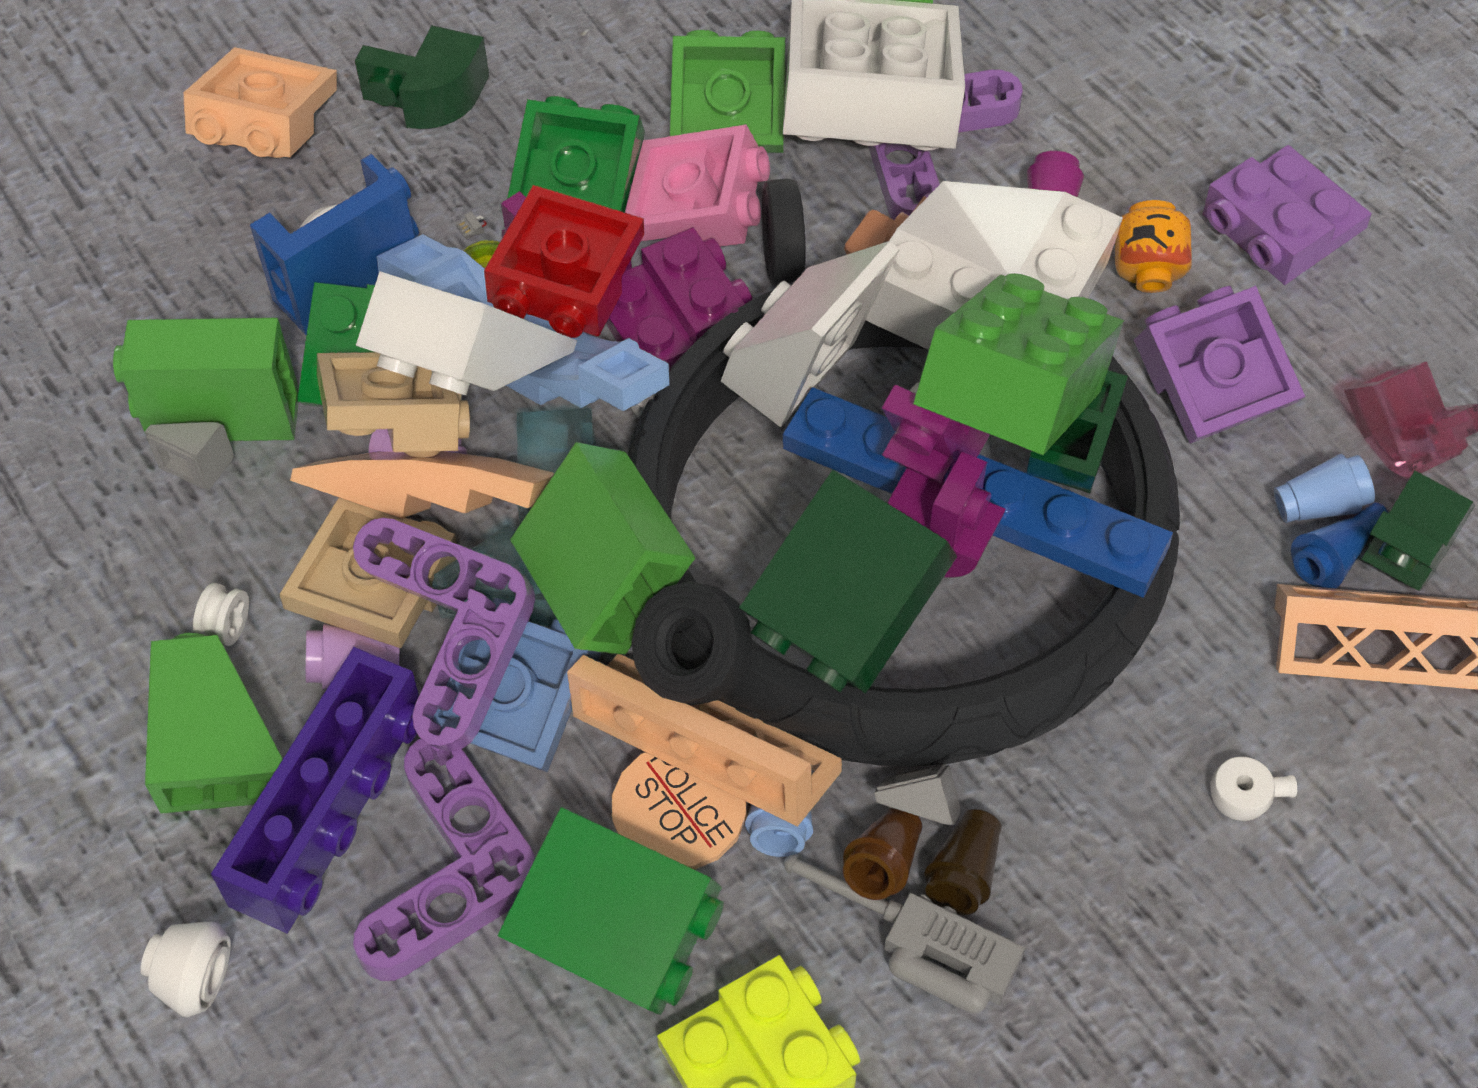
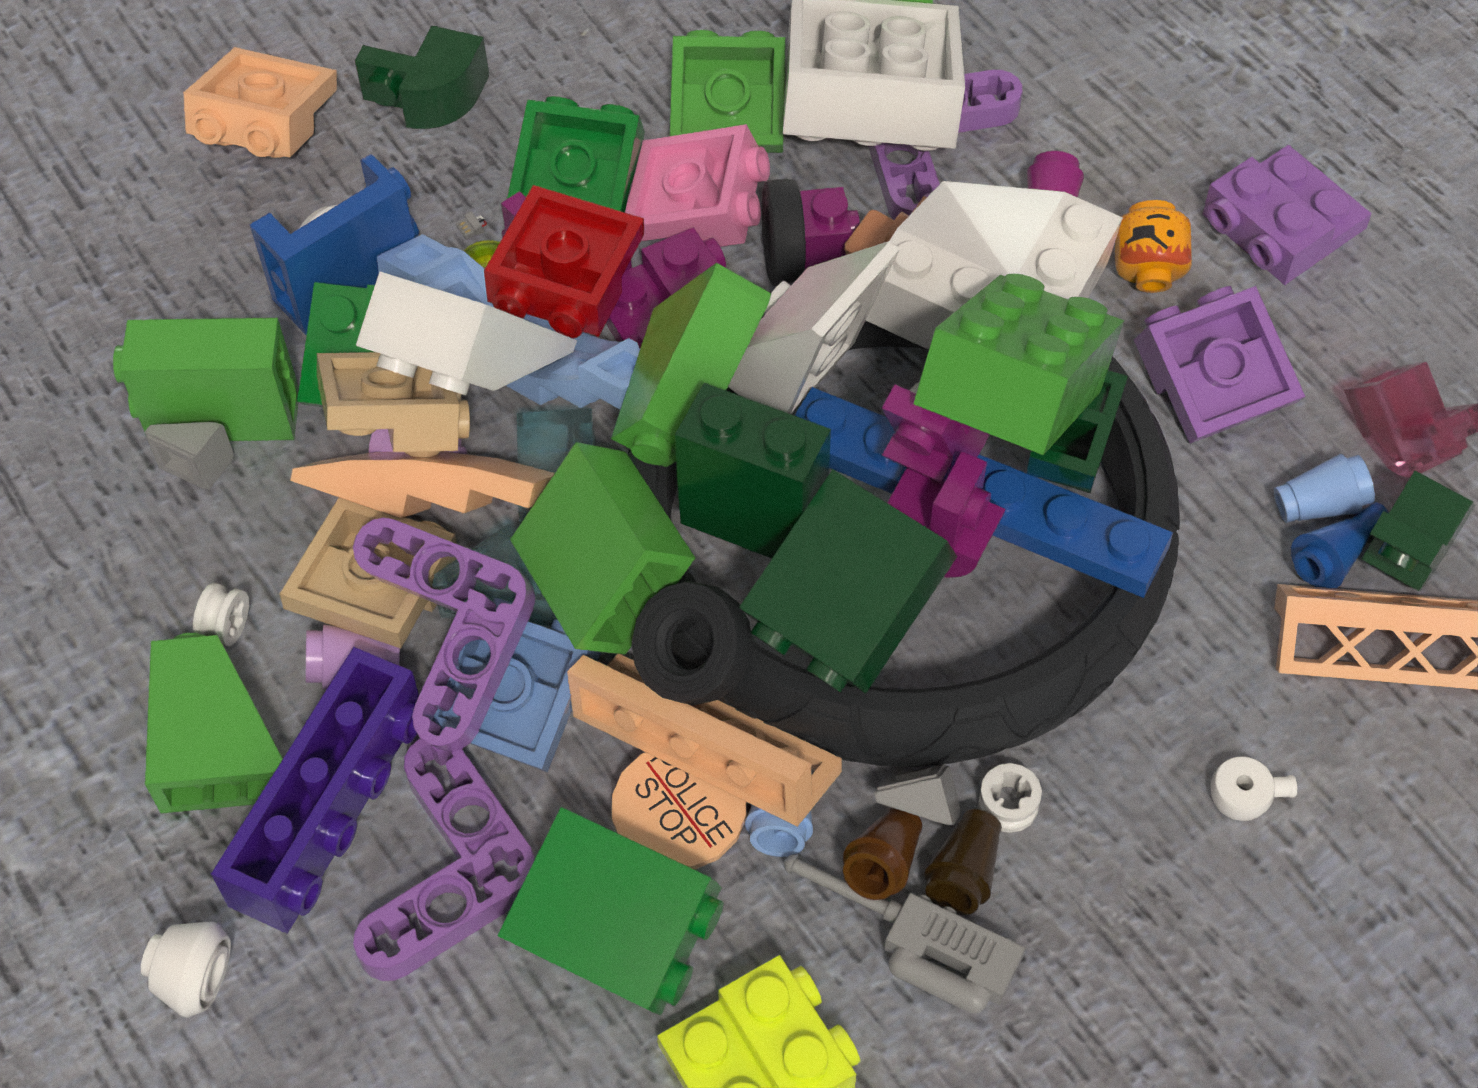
none -> bright green slope [611,263,771,467]
none -> dark green brick [675,383,831,559]
none -> magenta brick [800,187,860,270]
none -> white bush [978,763,1042,833]

